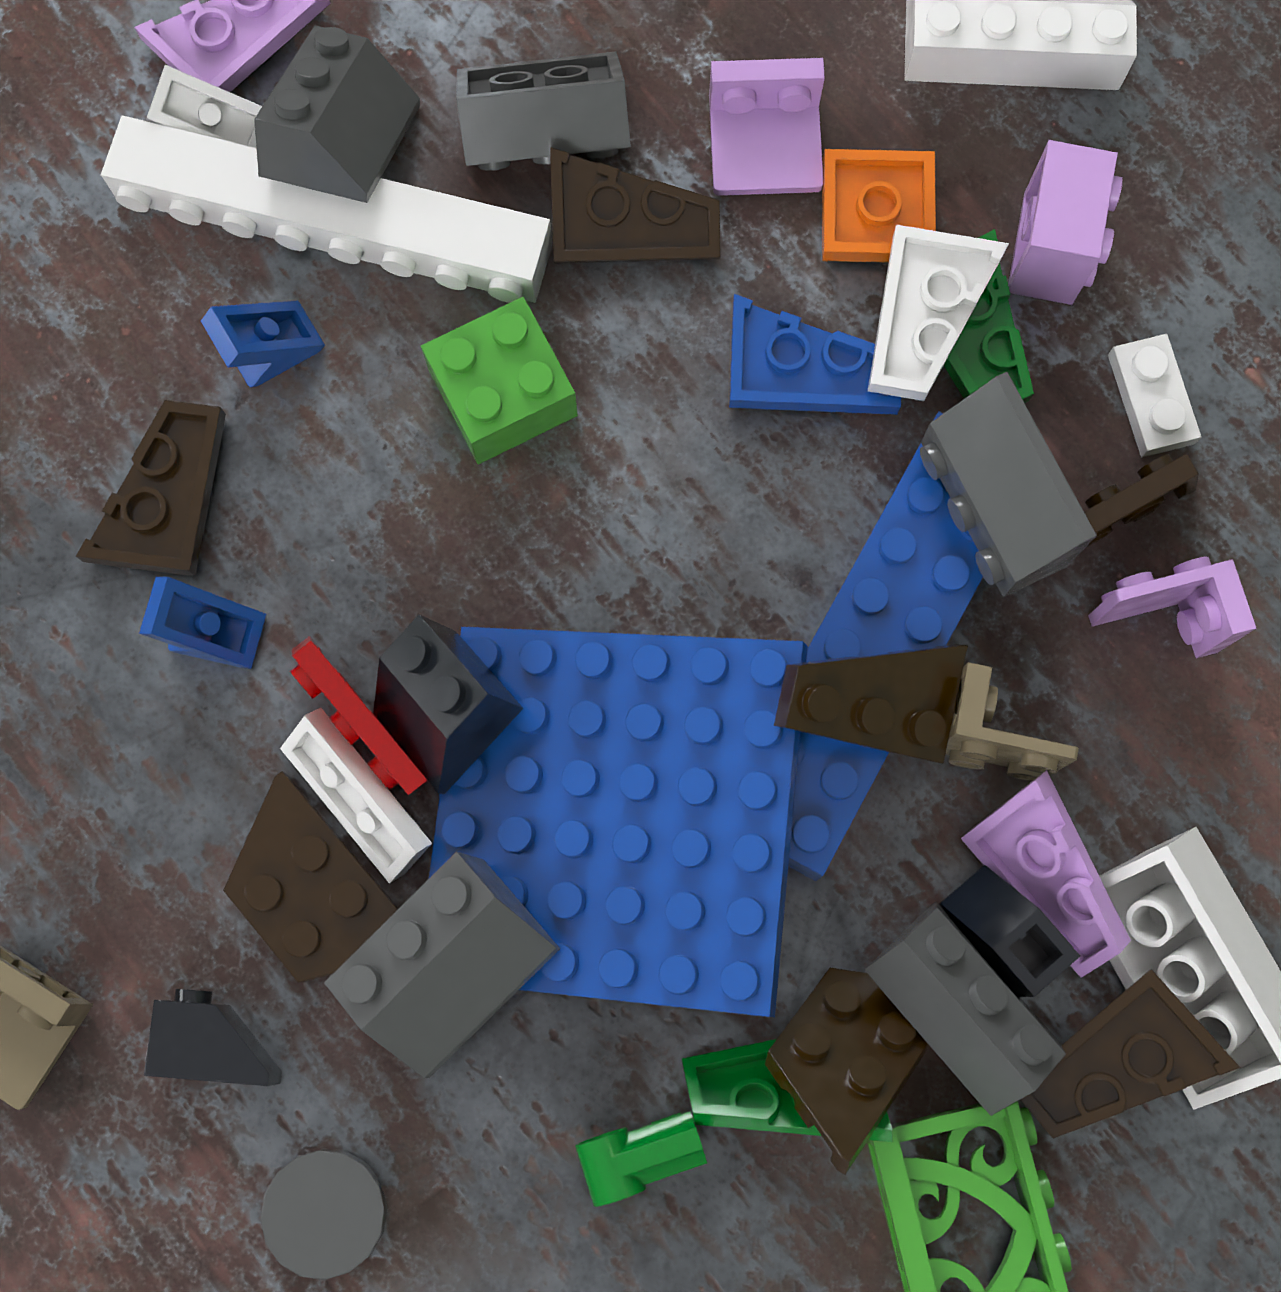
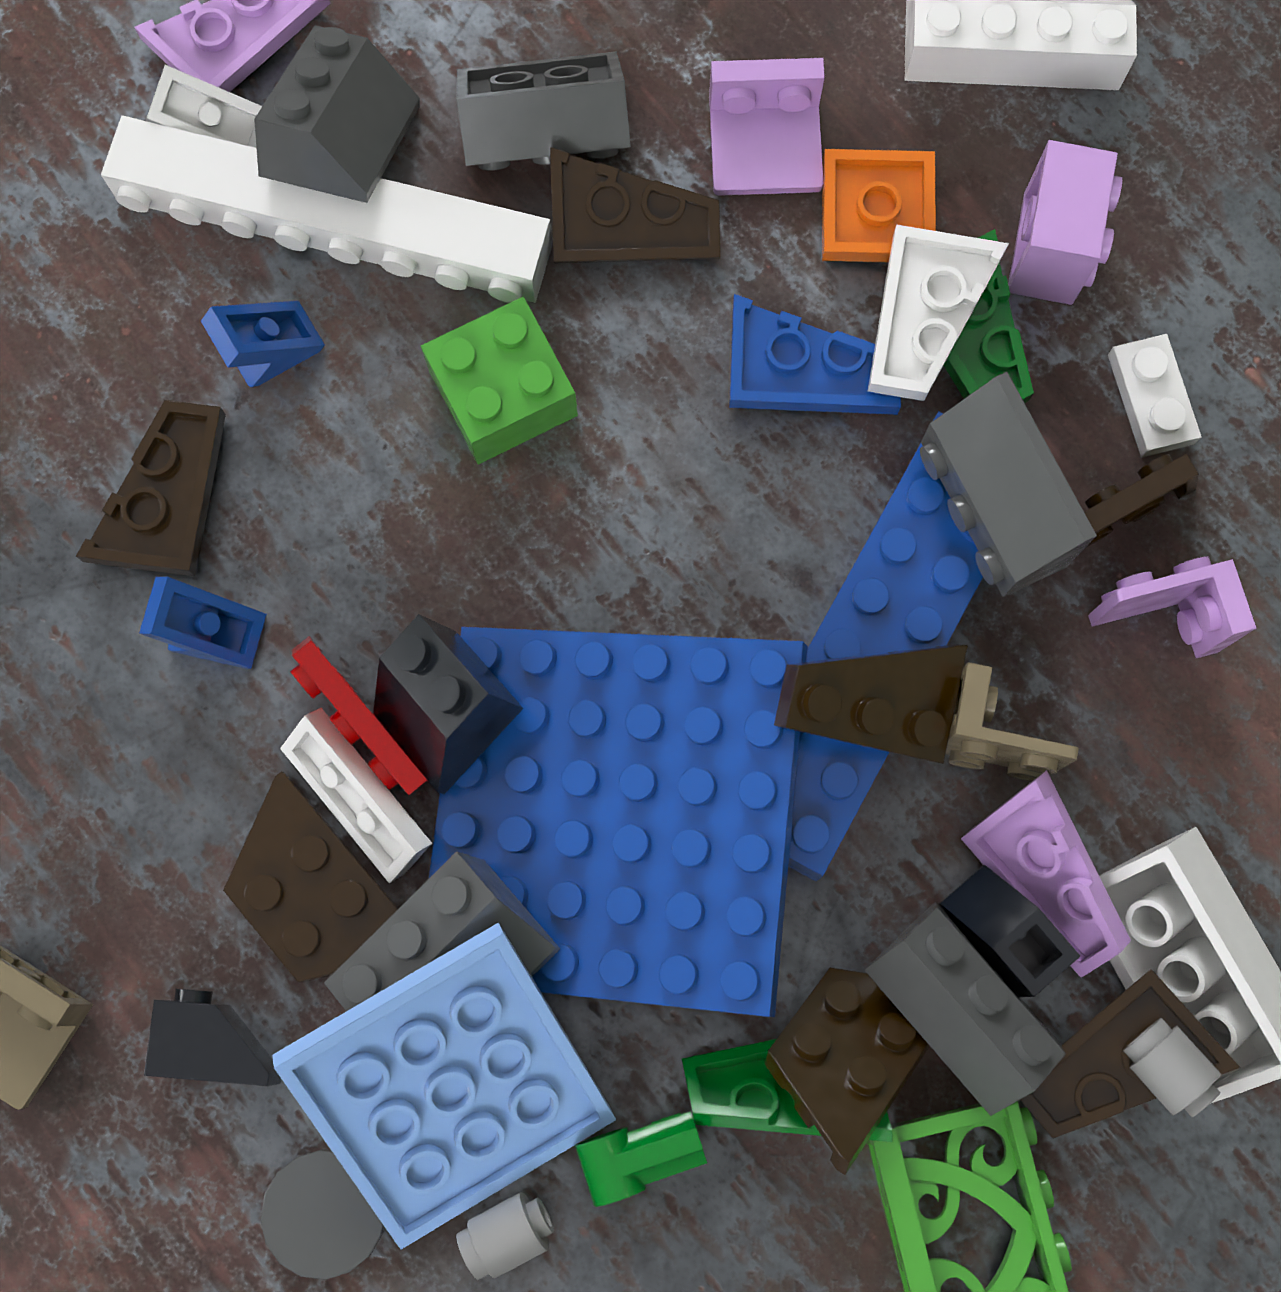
none -> light blue plate [272,922,616,1250]
none -> light grey brick [456,1192,554,1280]
none -> light grey brick [1123,1018,1221,1117]

